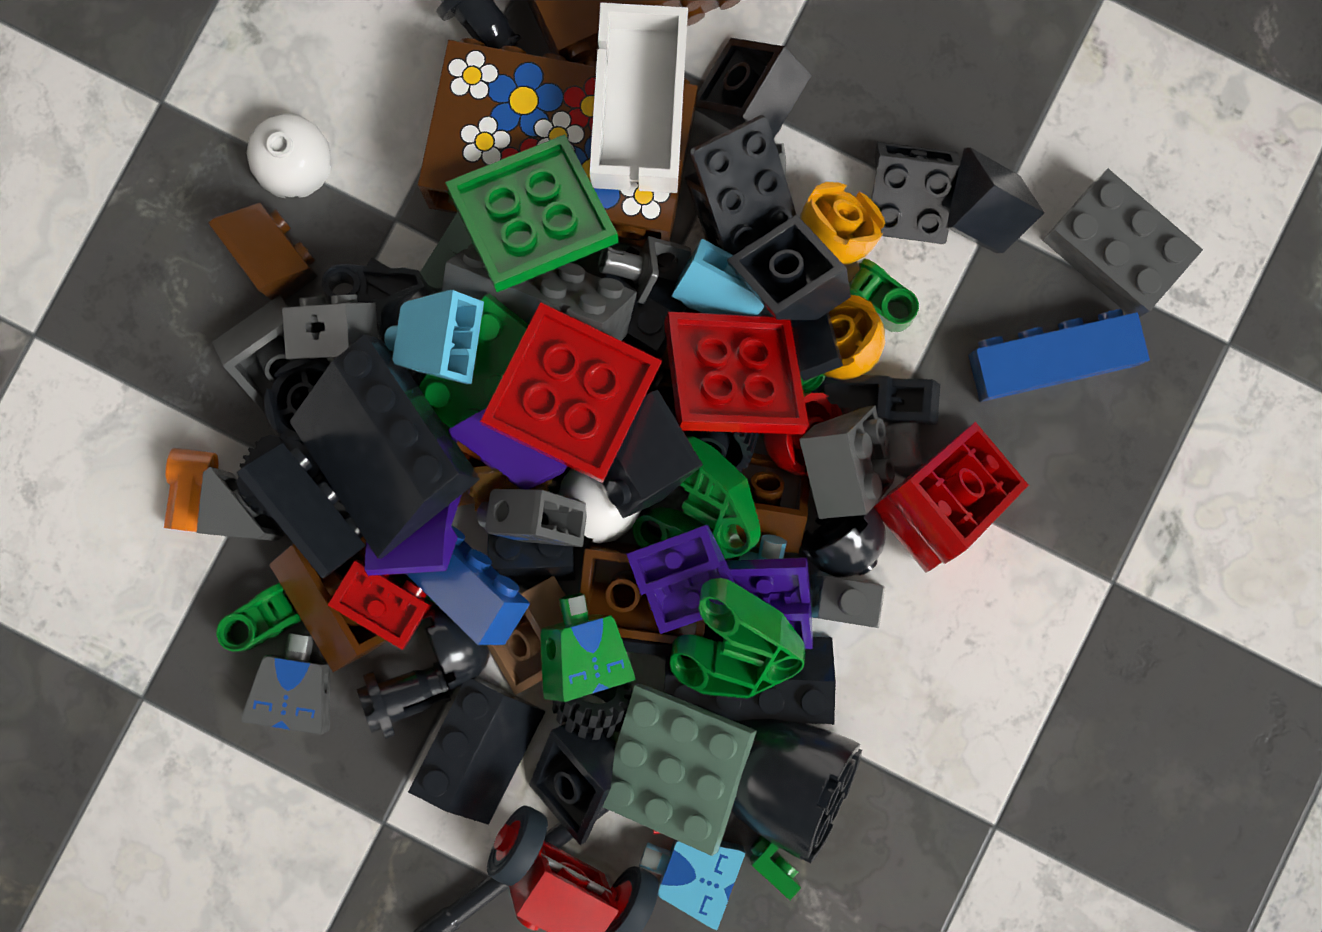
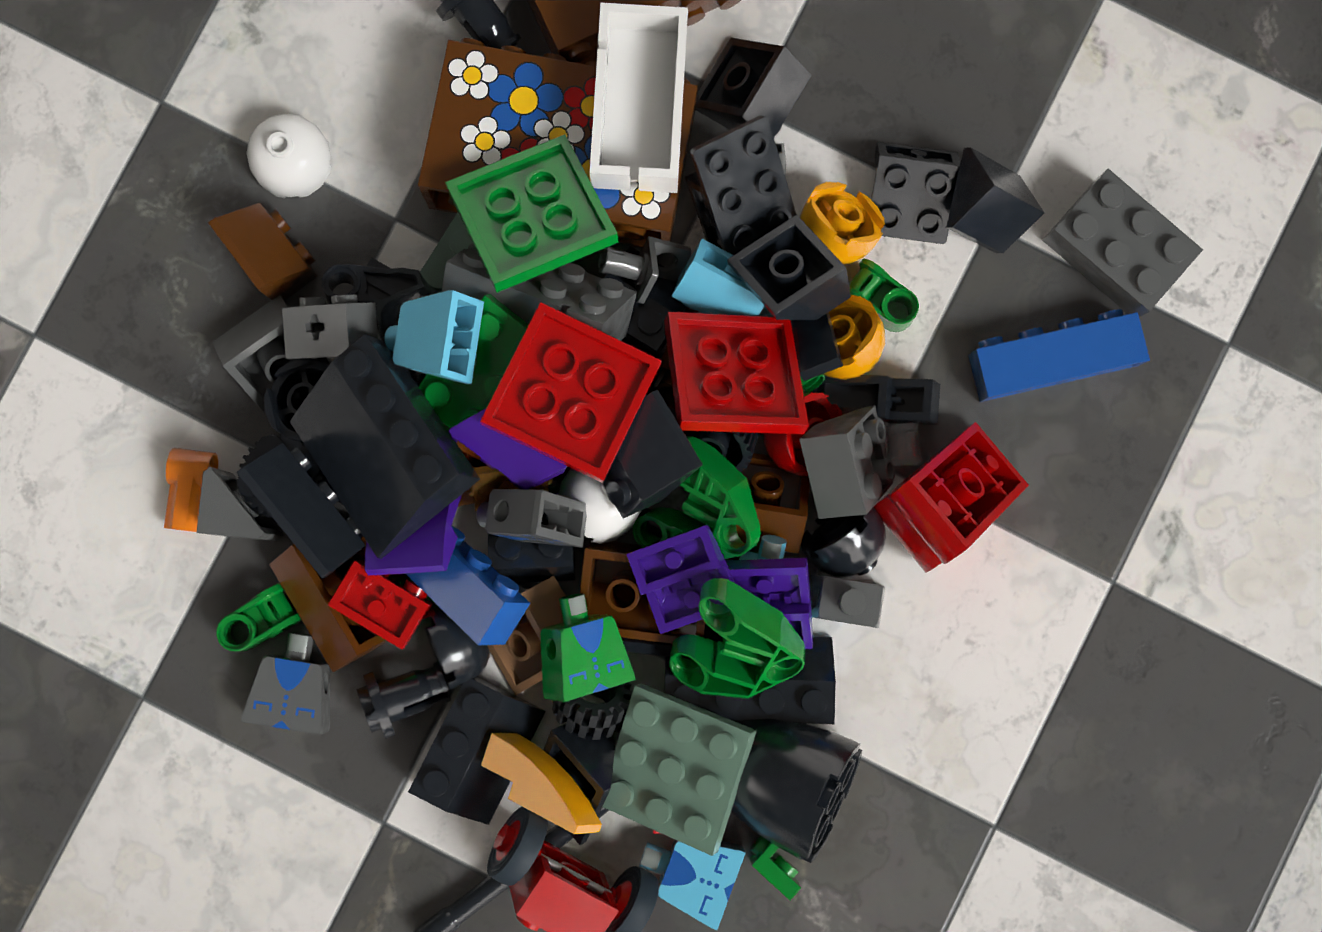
none -> light orange slope [481,733,602,834]

